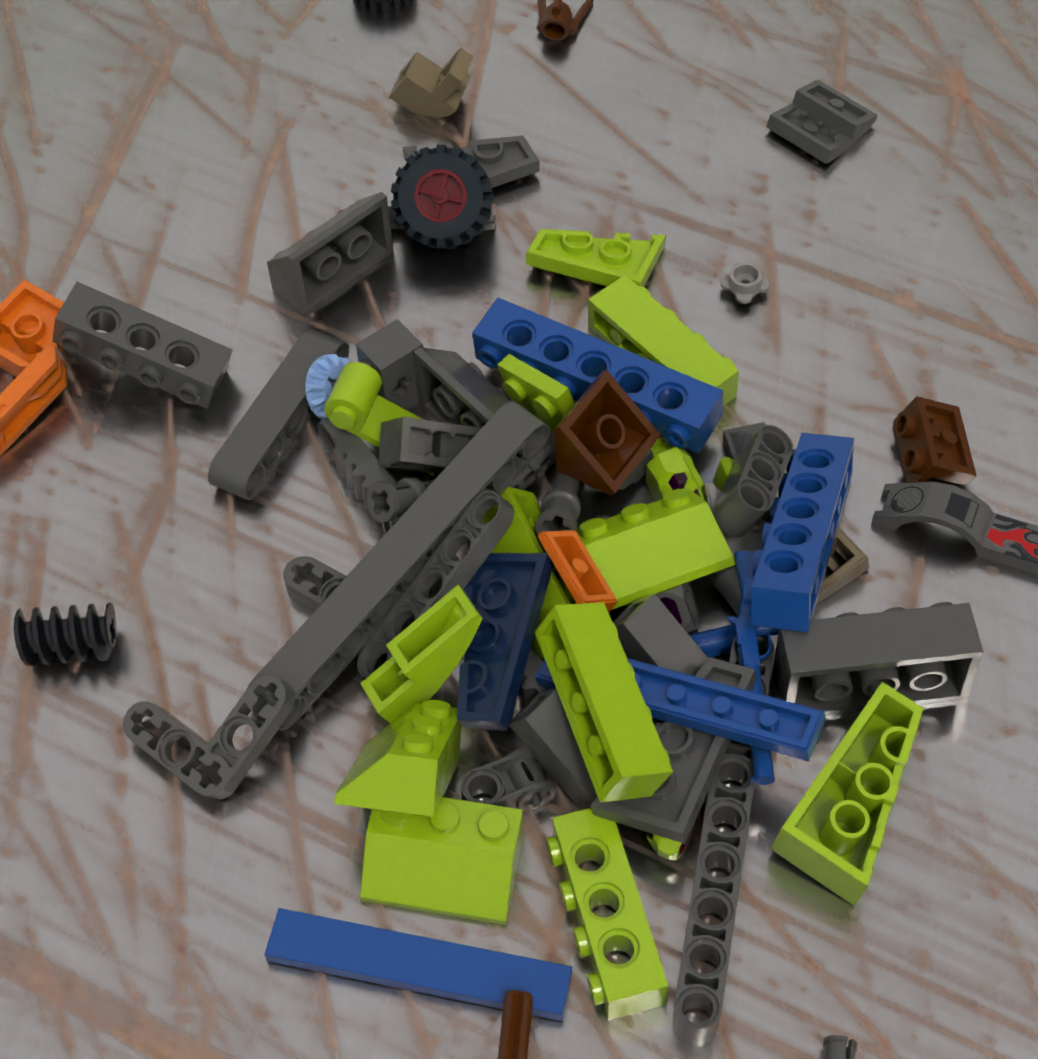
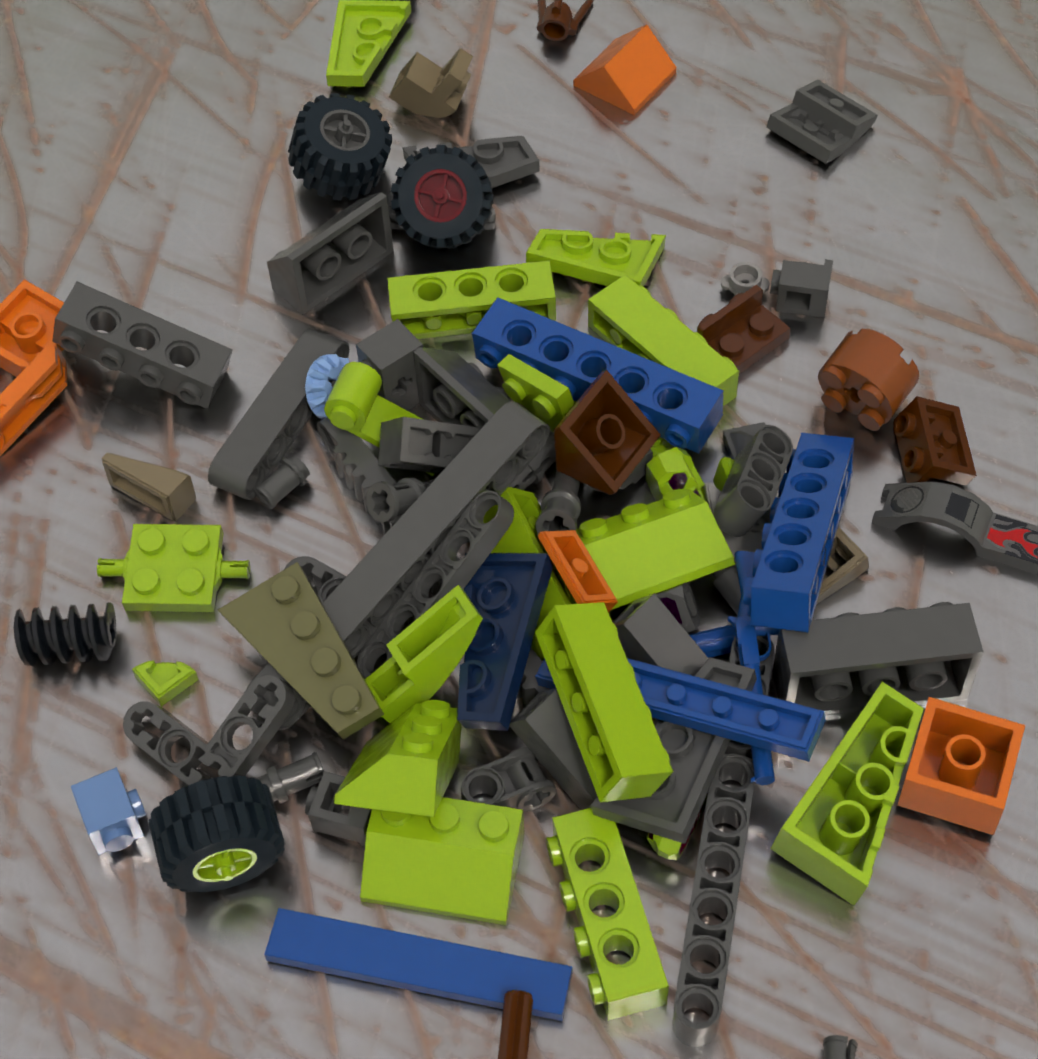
none -> medium blue brick [70,767,146,855]
none -> lime plate [97,524,251,612]
none -> dark tan slope [101,452,196,521]
none -> lime tile [132,660,199,707]
none -> black wheel [149,776,285,893]
none -> olive wing [218,562,384,739]
none -> dark grey pin [254,456,310,509]
none -> dark grey pin [256,752,324,804]
none -> black wheel [288,93,392,201]
none -> dark grey brick [305,771,372,847]
none -> lime wing [326,0,411,87]
none -> lime brick [387,260,556,339]
none -> orange slope [573,24,676,115]
none -> reddish brown bracket [697,285,791,375]
none -> dark grey brick [770,259,833,318]
none -> dark orange brick [818,329,919,431]
none -> orange brick [897,697,1025,835]

